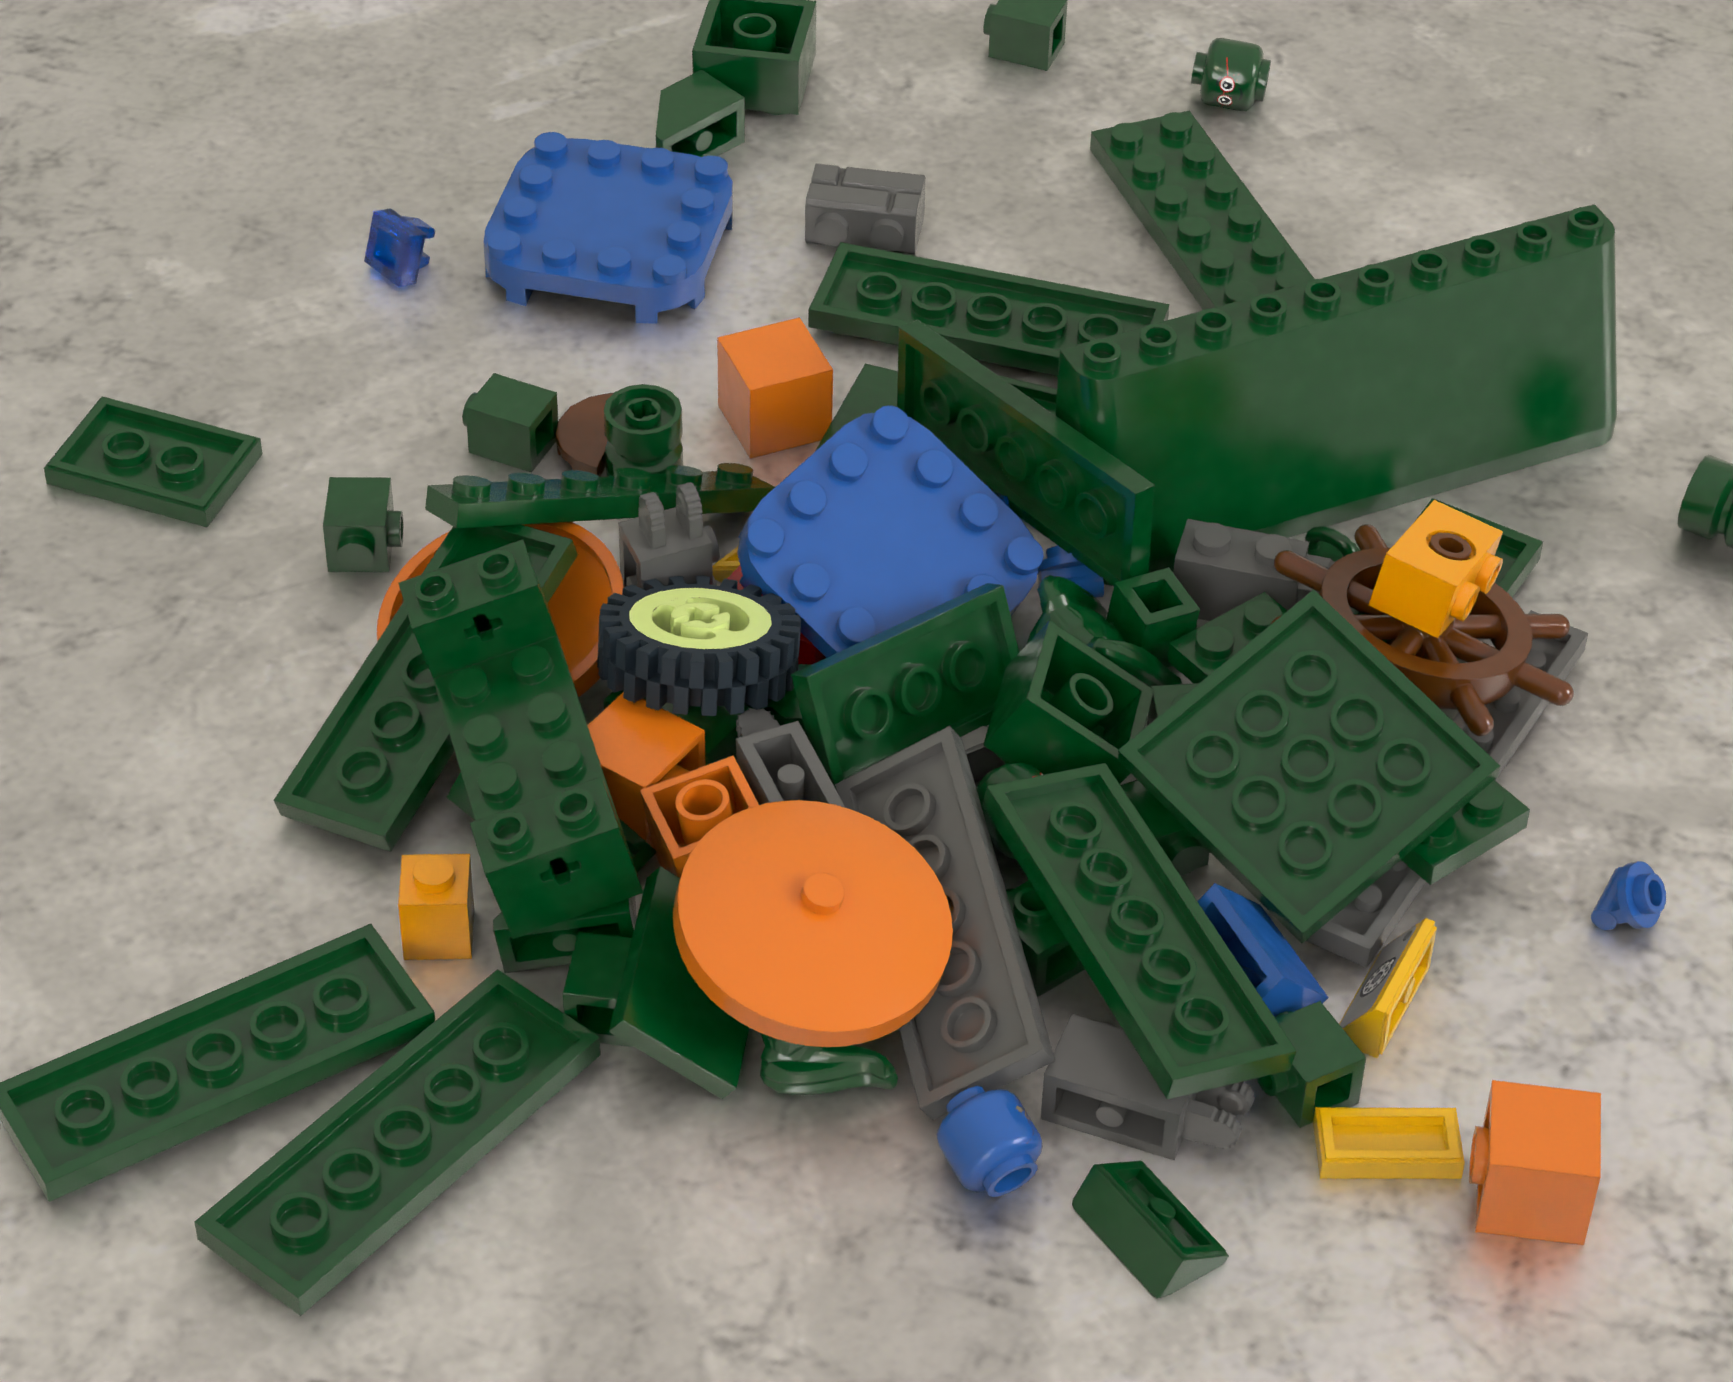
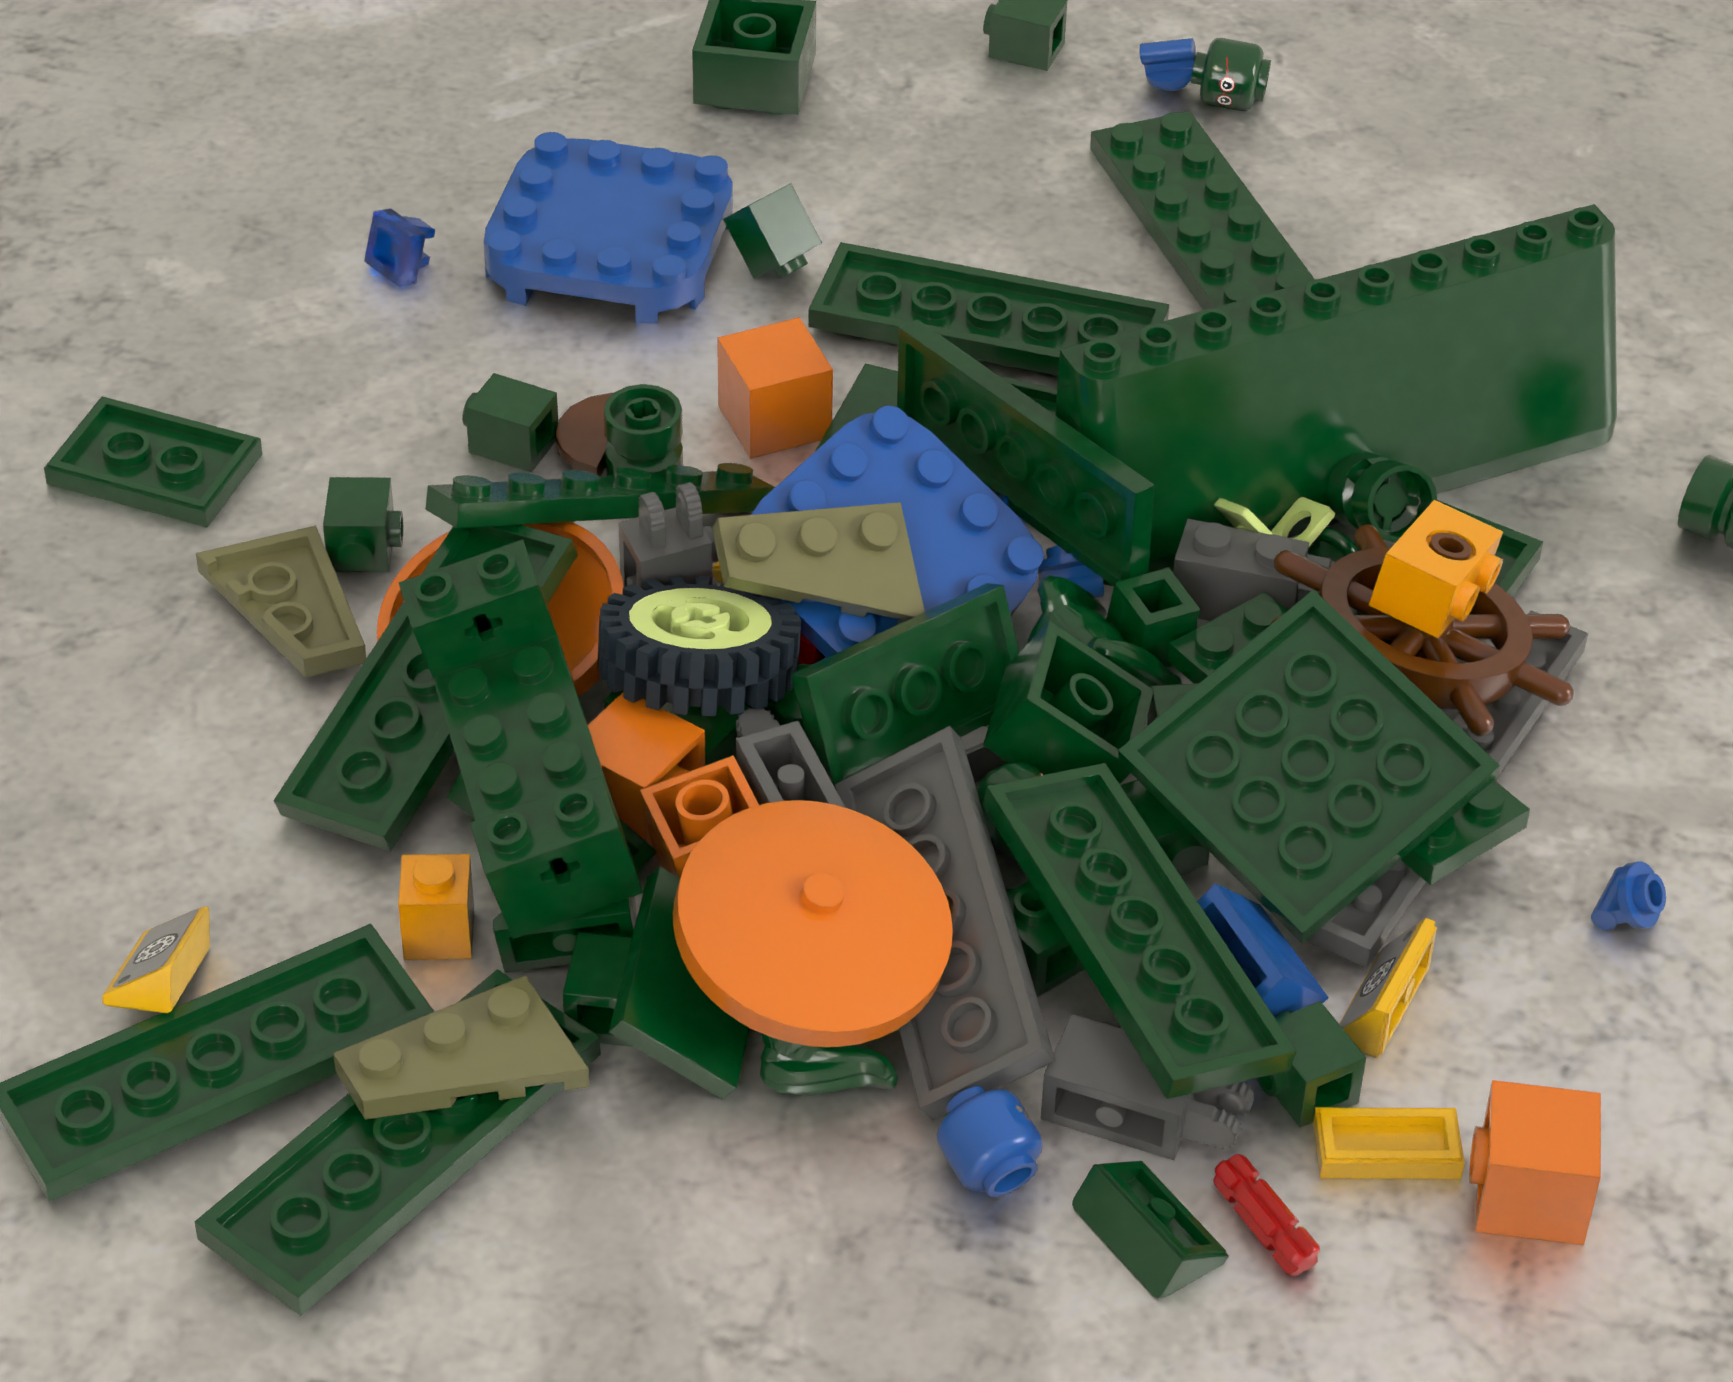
dark green slope [655,69,745,157] -> none
dark grey brick [805,163,926,255] -> none
none -> yellow slope [102,906,210,1013]
none -> olive wing [196,525,366,678]
none -> olive wing [333,975,590,1119]
none -> olive wing [712,502,925,624]
none -> brick [723,183,822,279]
none -> blue plate [1139,38,1196,91]
none -> red axle [1213,1154,1320,1276]
none -> yellowish green bracket [1214,497,1335,547]
none -> dark green wheel [1326,452,1437,543]

